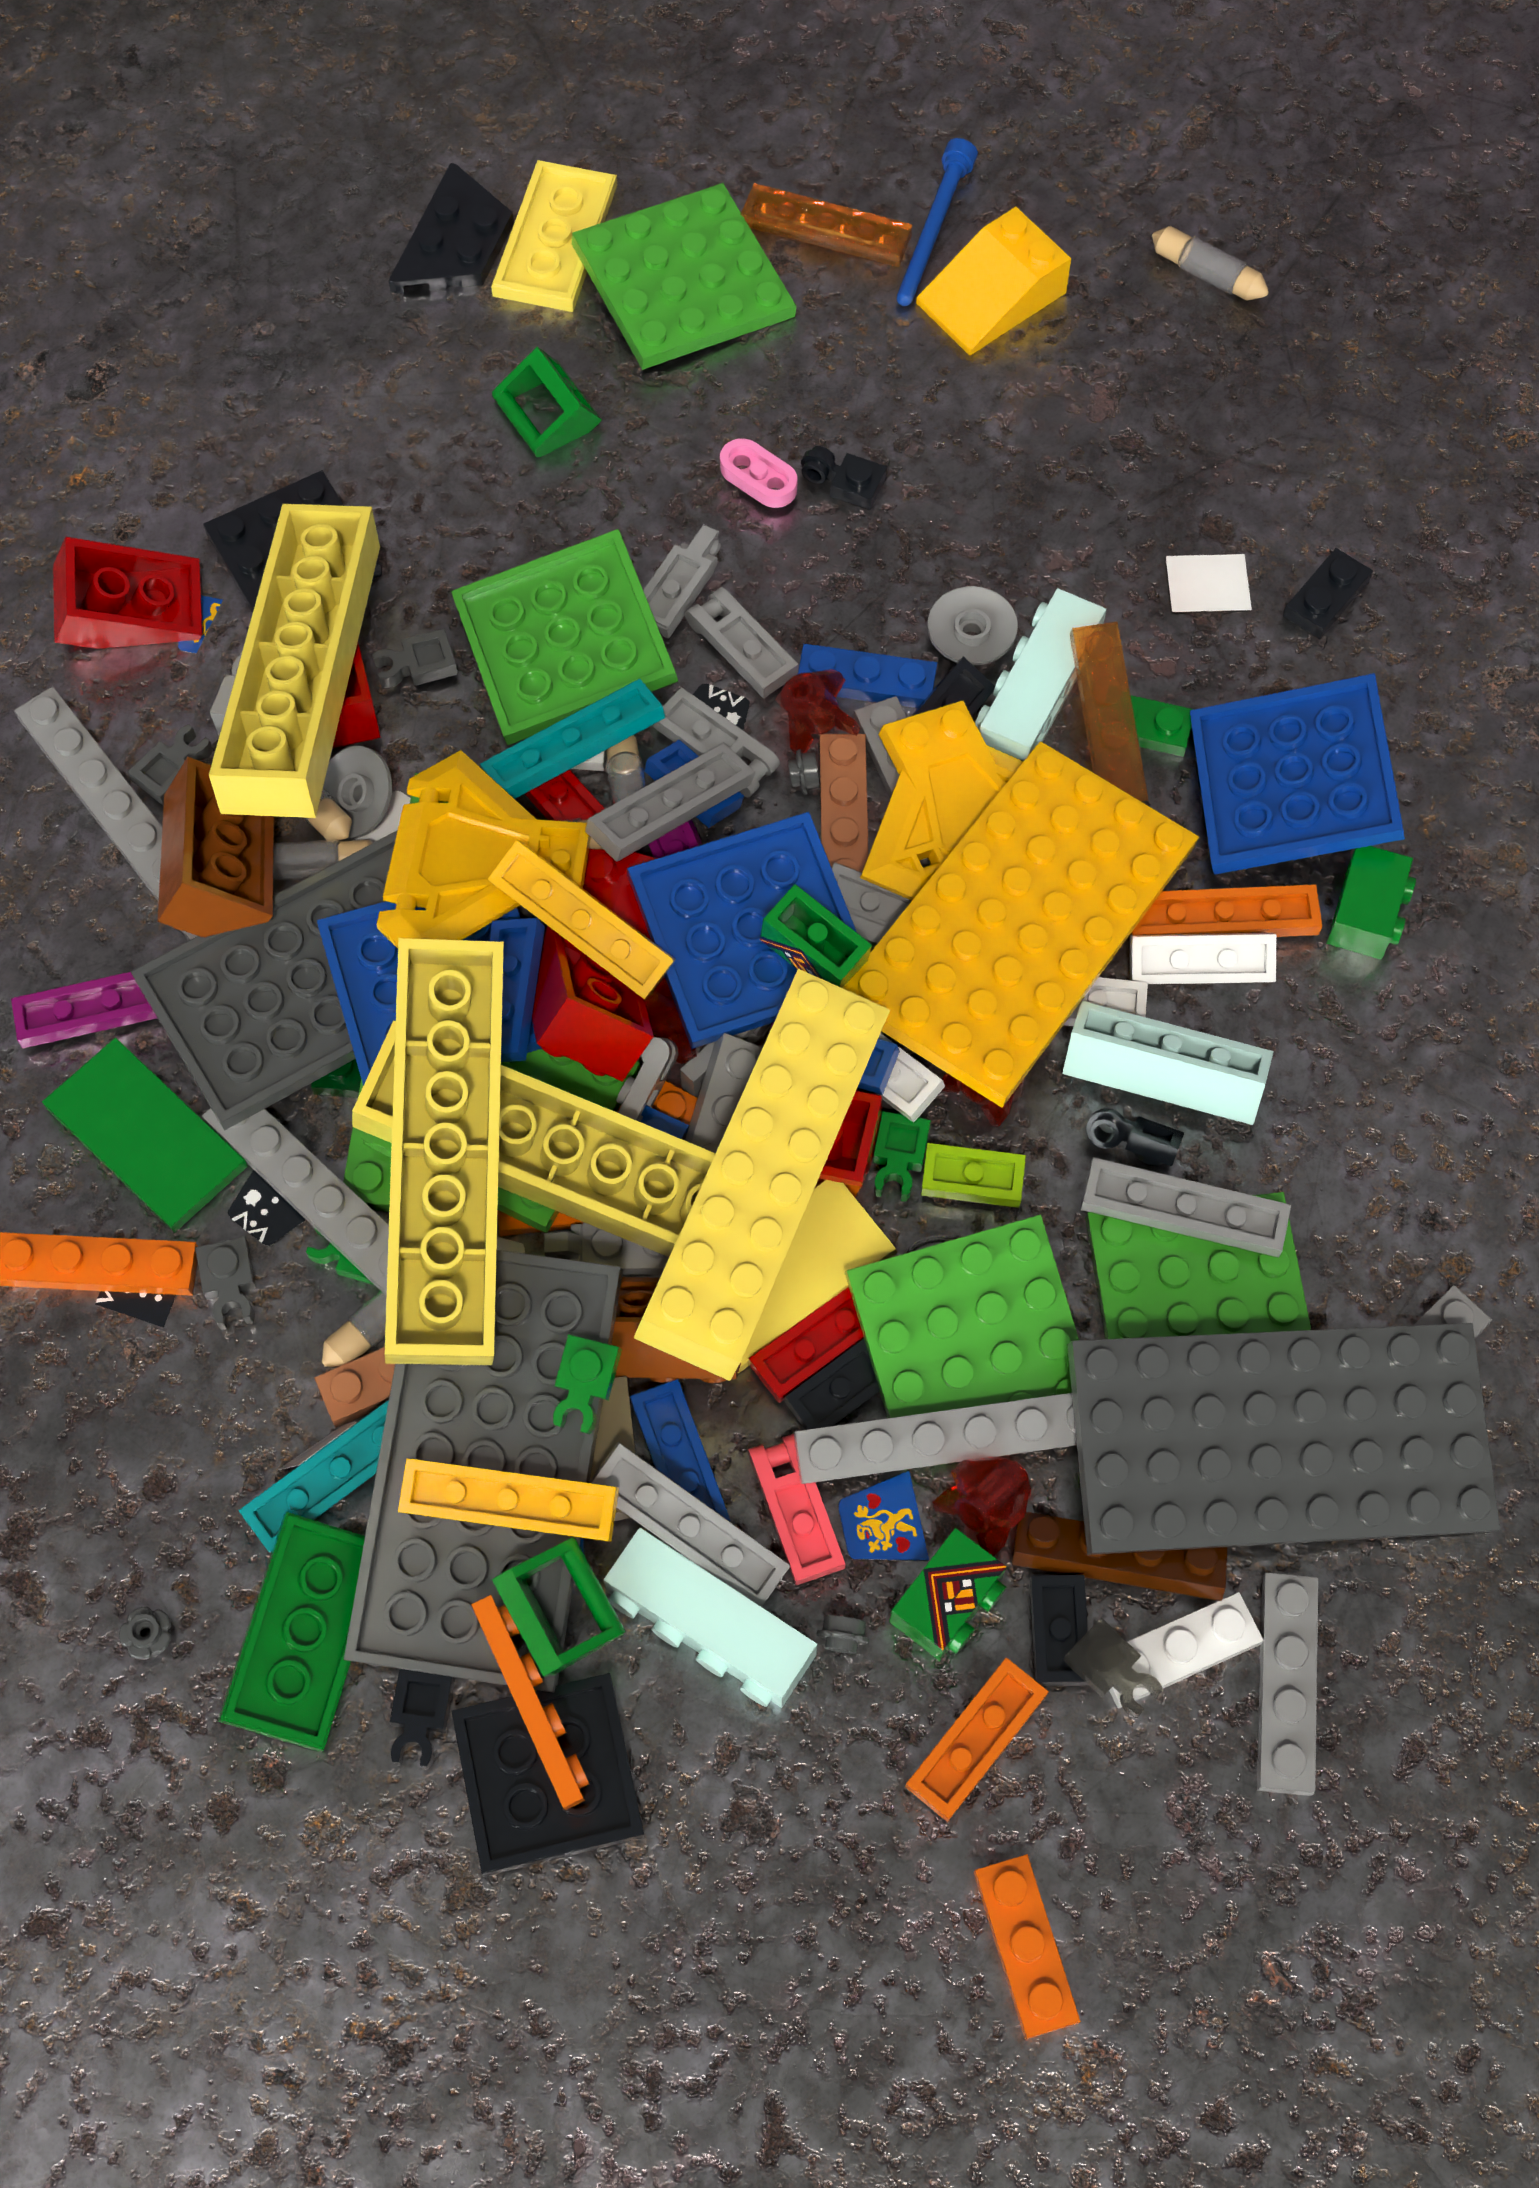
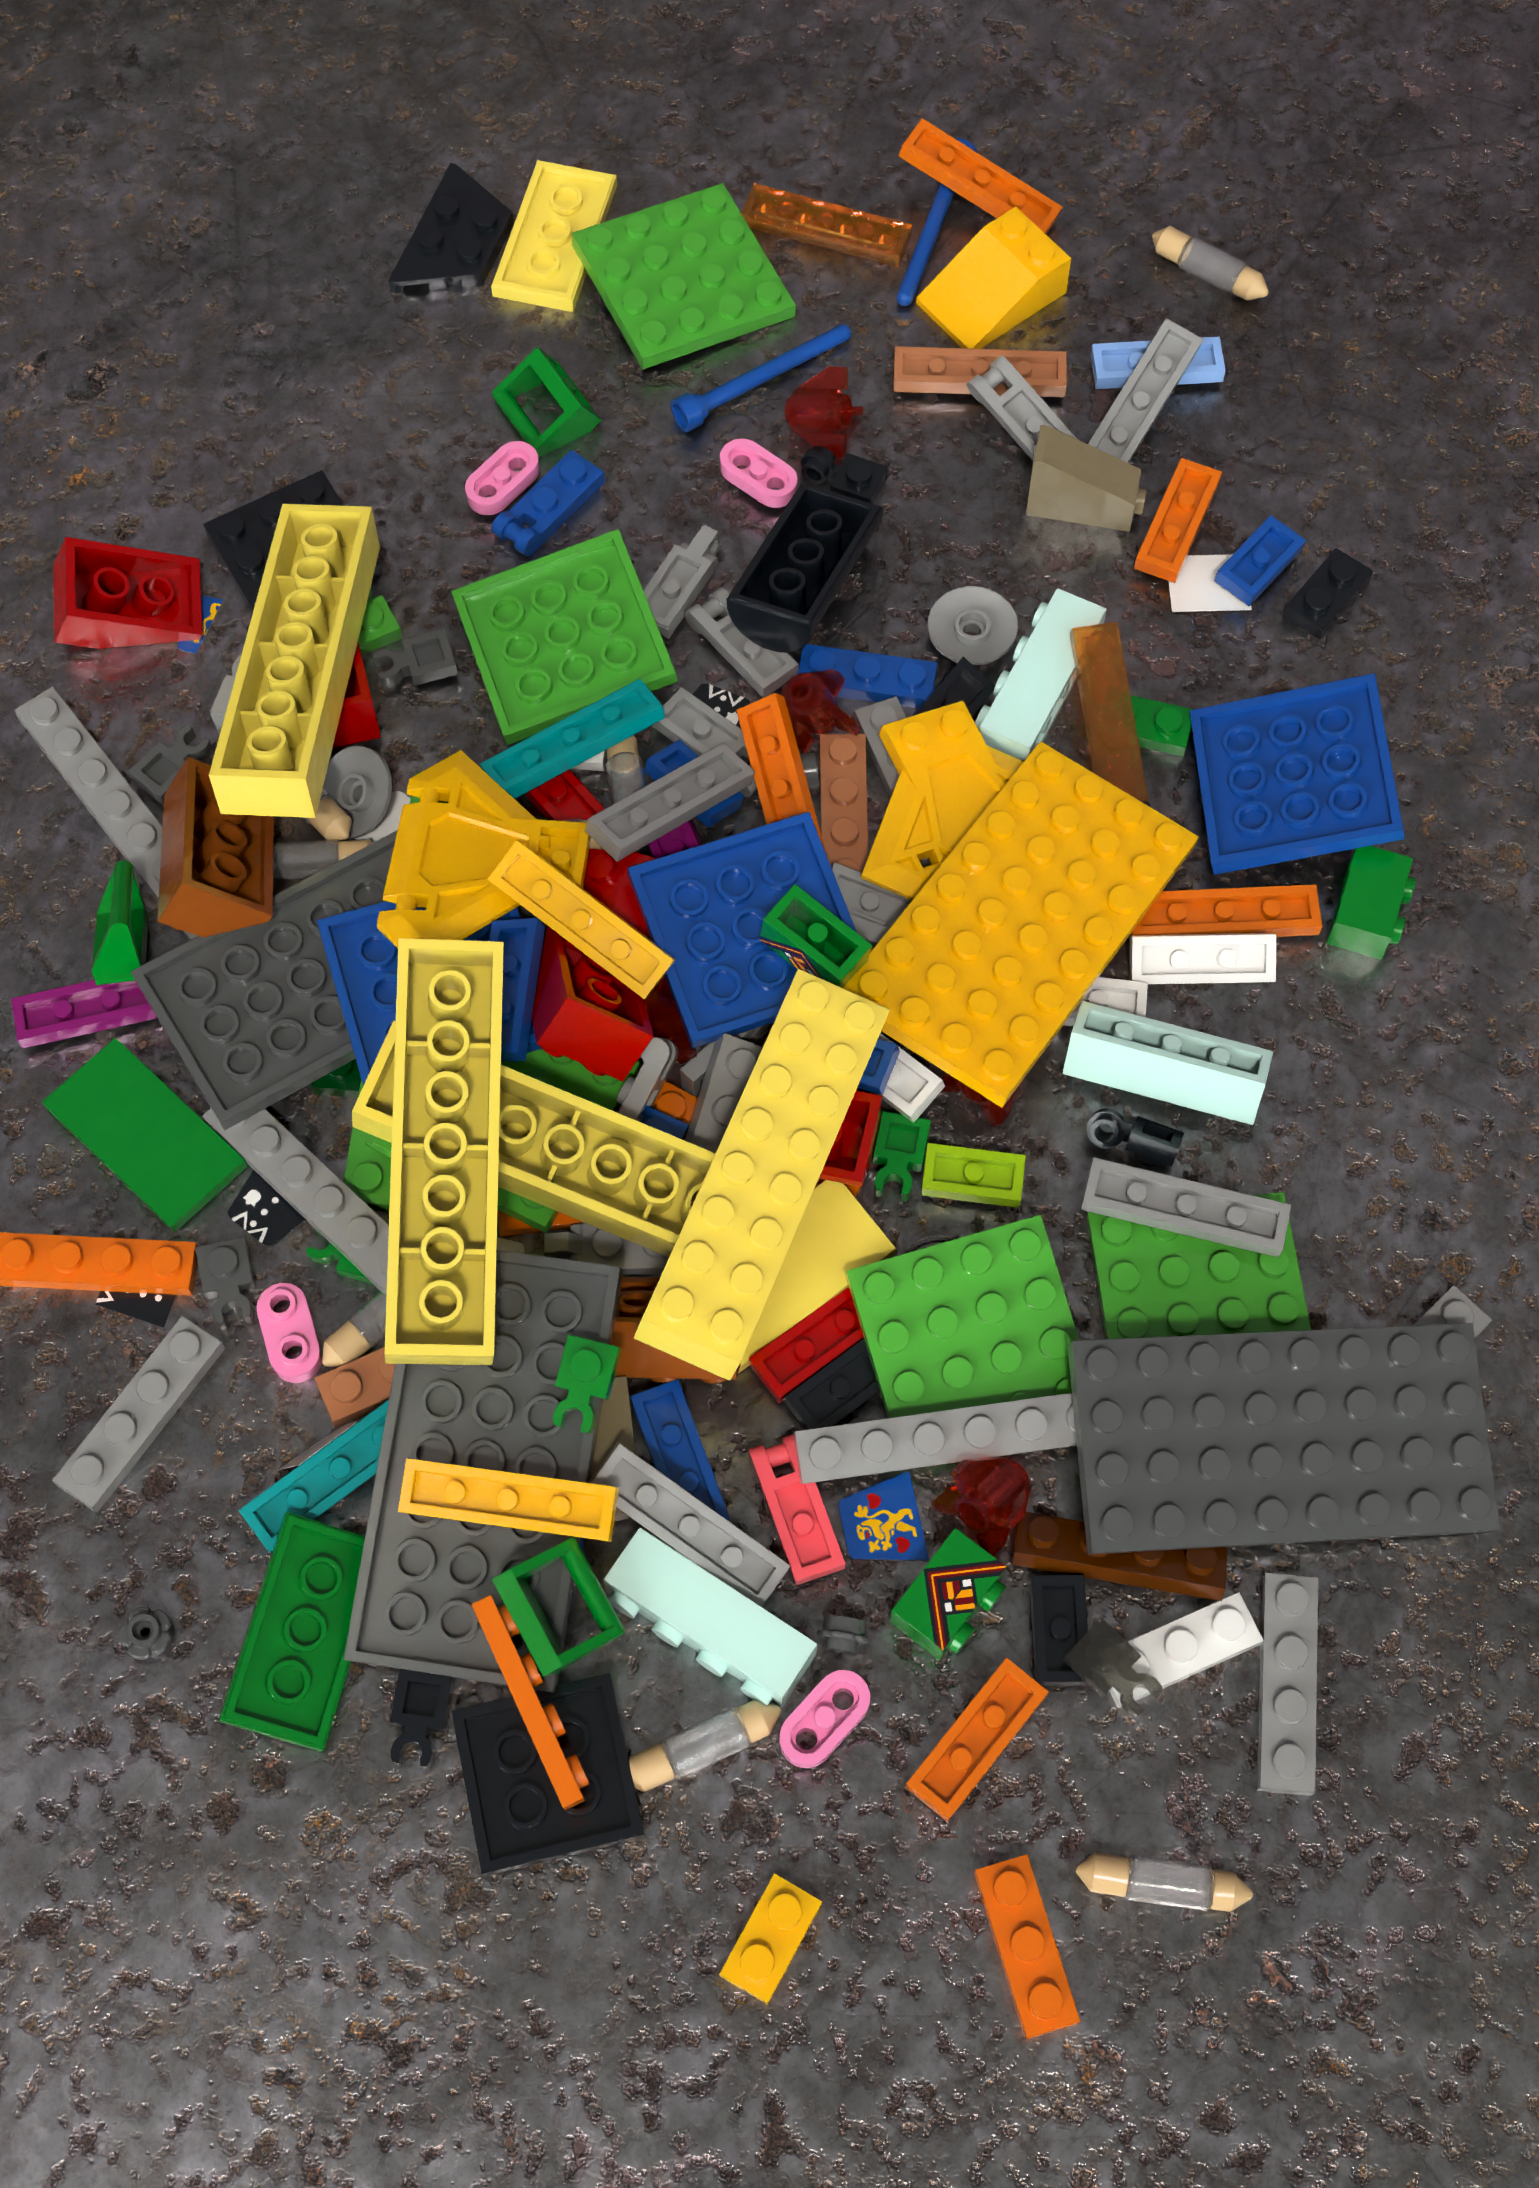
none -> light grey plate [52,1316,226,1513]
none -> green tile [92,860,149,985]
none -> bright pink plate [257,1283,323,1383]
none -> bright green plate [358,588,403,655]
none -> bright pink plate [465,441,540,515]
none -> blue plate [491,450,605,557]
none -> piece [628,1700,781,1792]
none -> blue piece [670,324,852,432]
none -> yellow plate [719,1873,822,2005]
none -> black brick [726,483,883,653]
none -> orange plate [736,693,828,858]
none -> bright pink plate [780,1670,870,1768]
none -> clear red brick [785,366,863,457]
none -> nougat plate [893,346,1067,397]
none -> orange plate [898,118,1063,234]
none -> light grey plate [966,355,1077,461]
none -> dark tan slope [1026,425,1147,532]
none -> piece [1076,1852,1253,1912]
none -> light grey plate [1088,318,1204,463]
none -> light blue plate [1090,337,1226,389]
none -> orange plate [1134,458,1222,583]
none -> blue plate [1214,515,1306,606]

